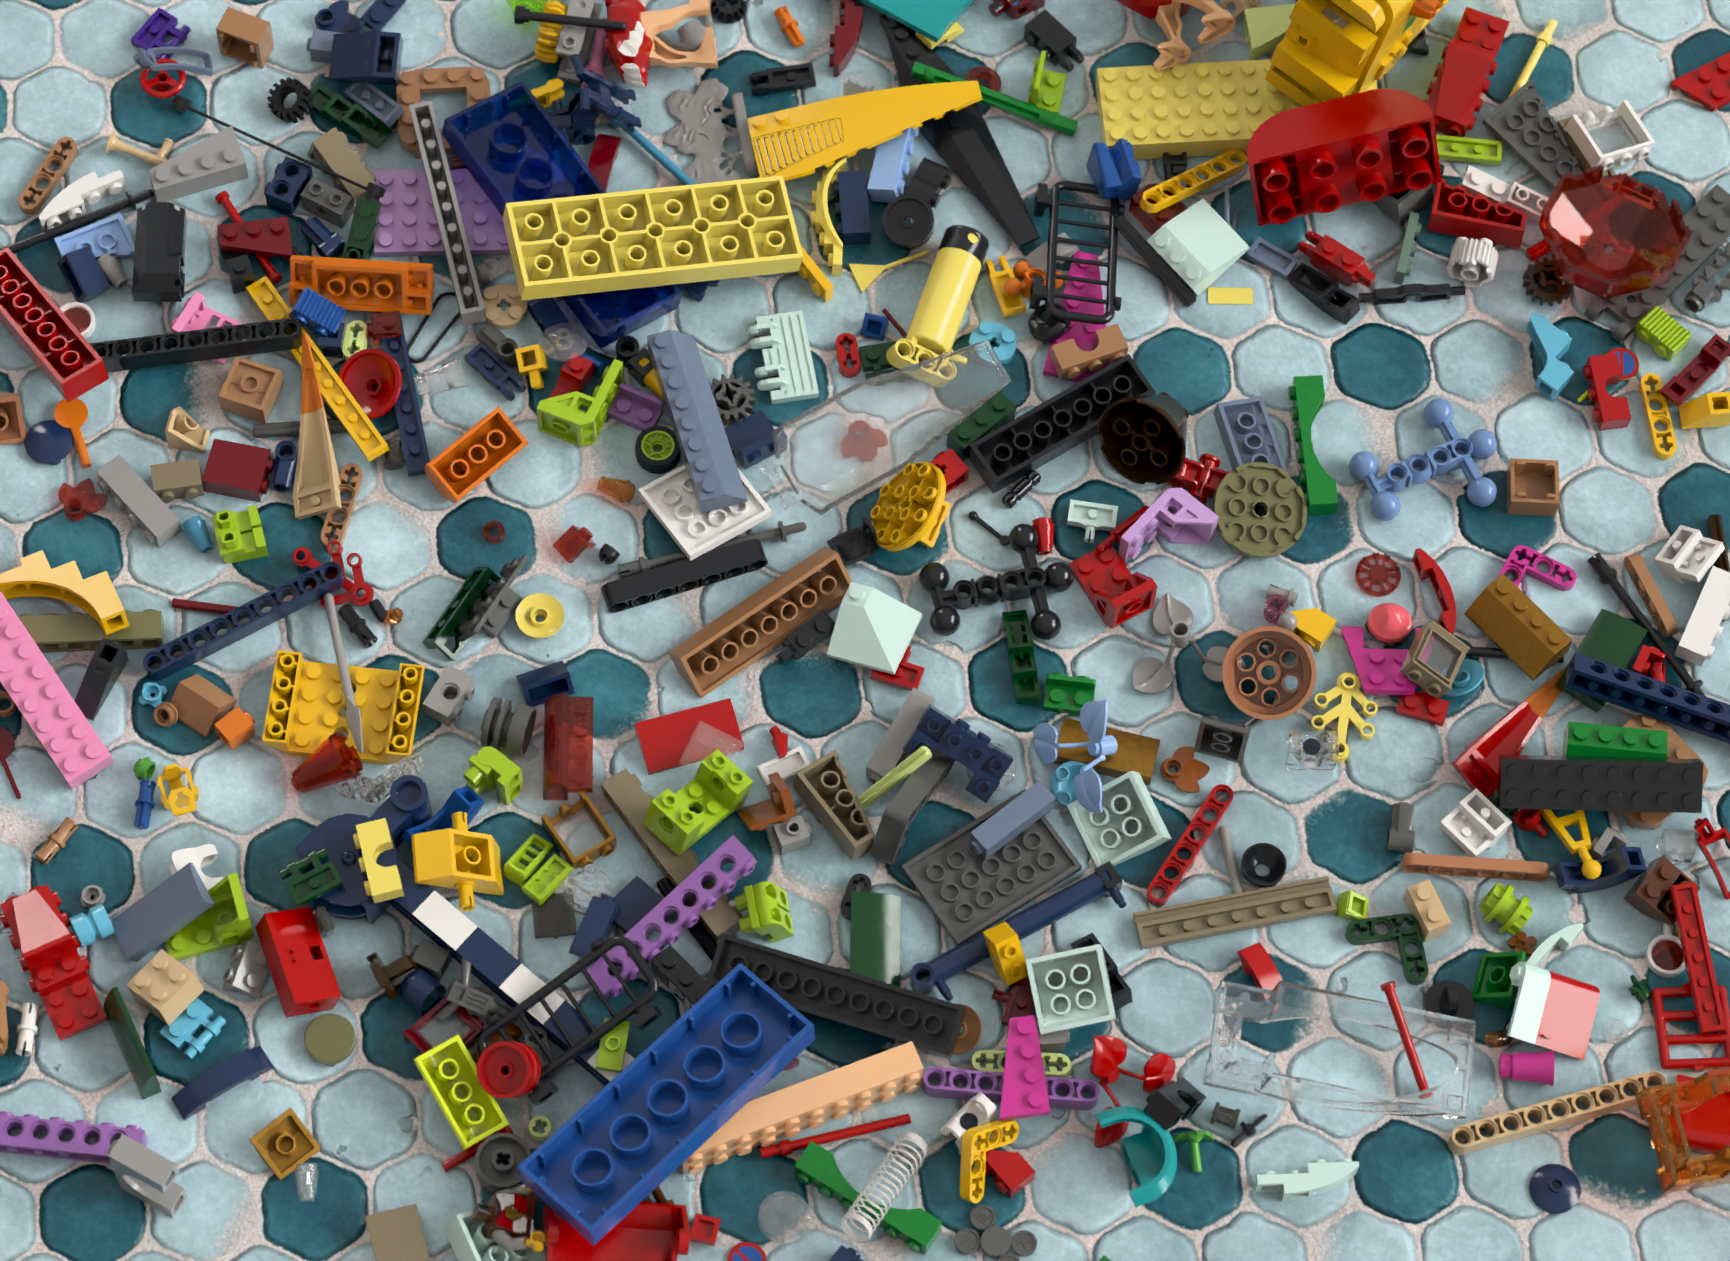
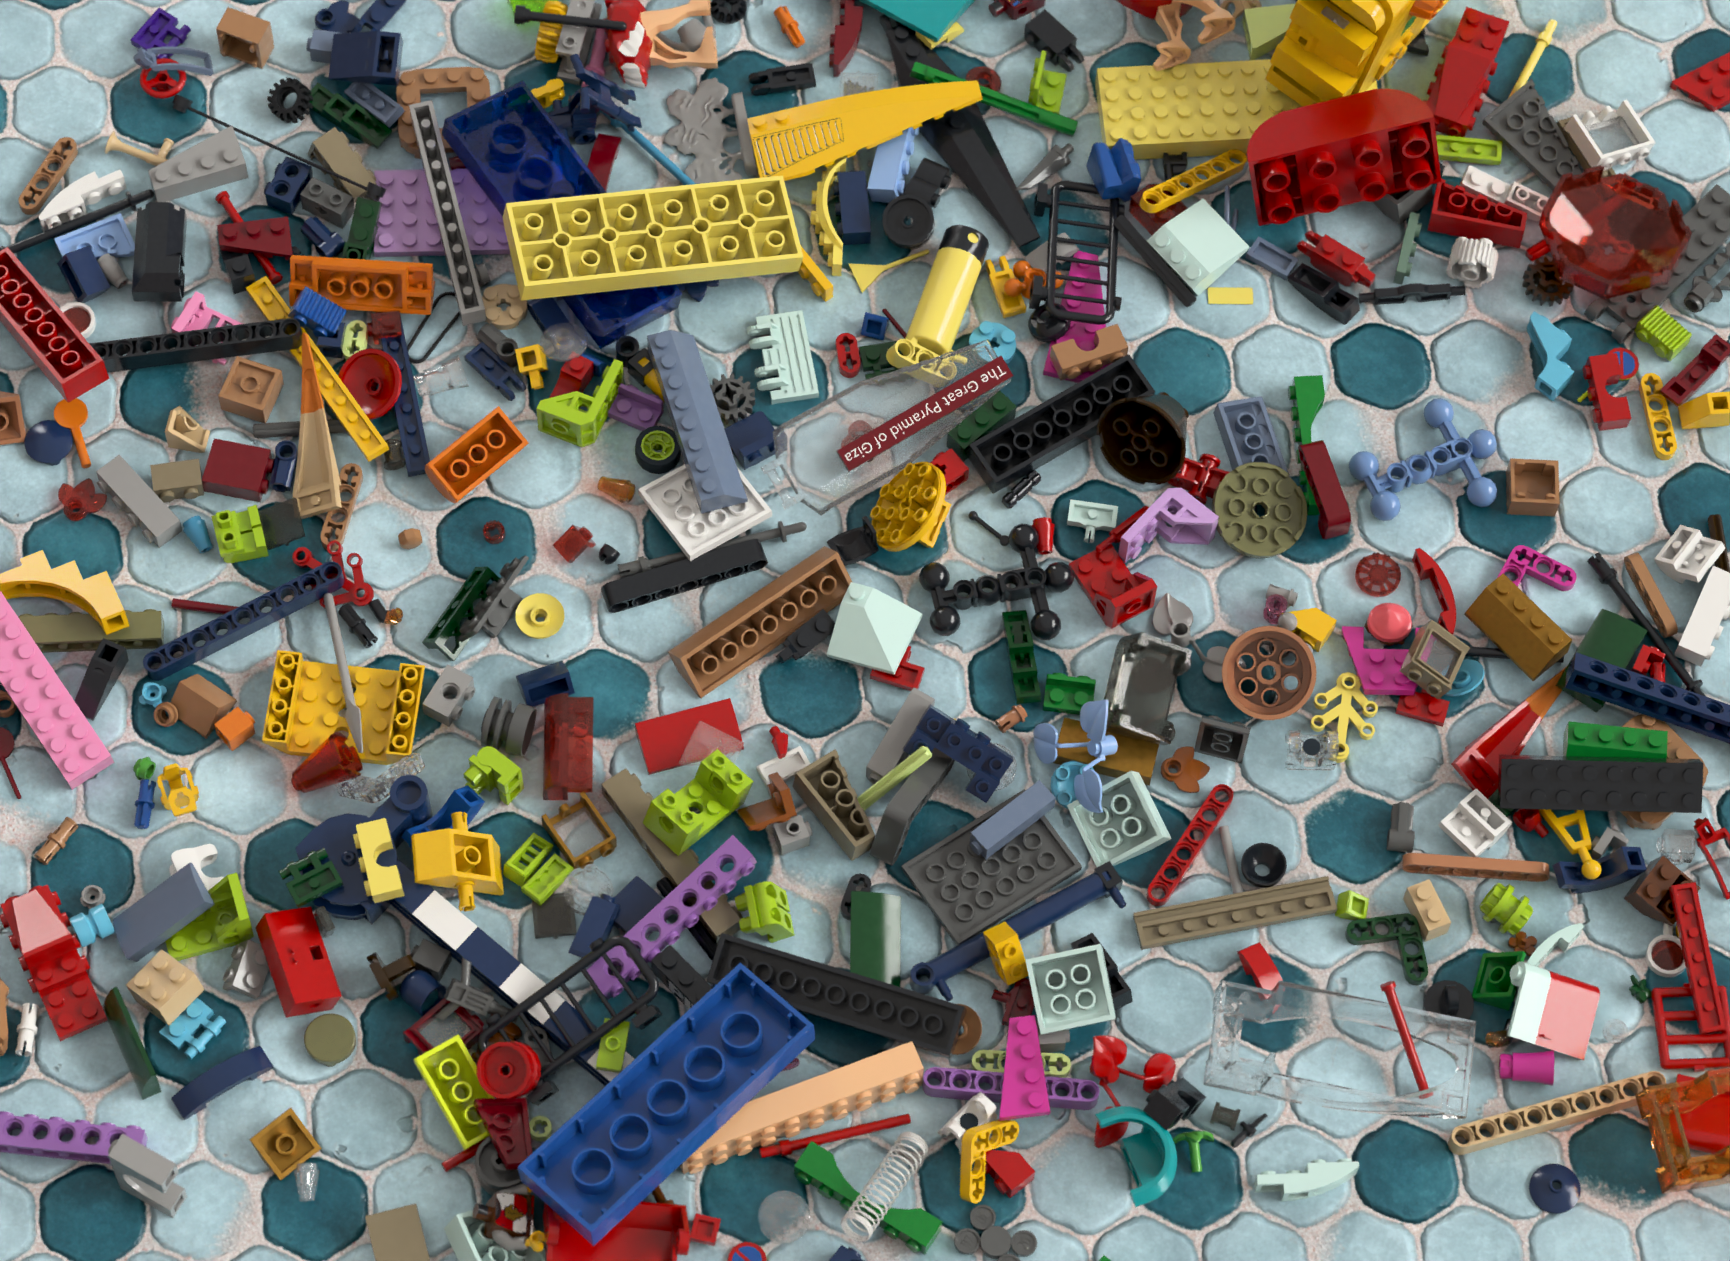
none -> clear smoke piece [259,497,305,550]
none -> medium nougat tile [398,528,423,549]
none -> dark red wing [474,1098,532,1169]
none -> dark red tile [836,356,1013,472]
none -> nougat pin [995,704,1028,733]
none -> dark grey bar [1015,143,1074,191]
none -> clear smoke windscreen [1104,632,1192,745]
none -> dark red beam [1298,440,1351,540]

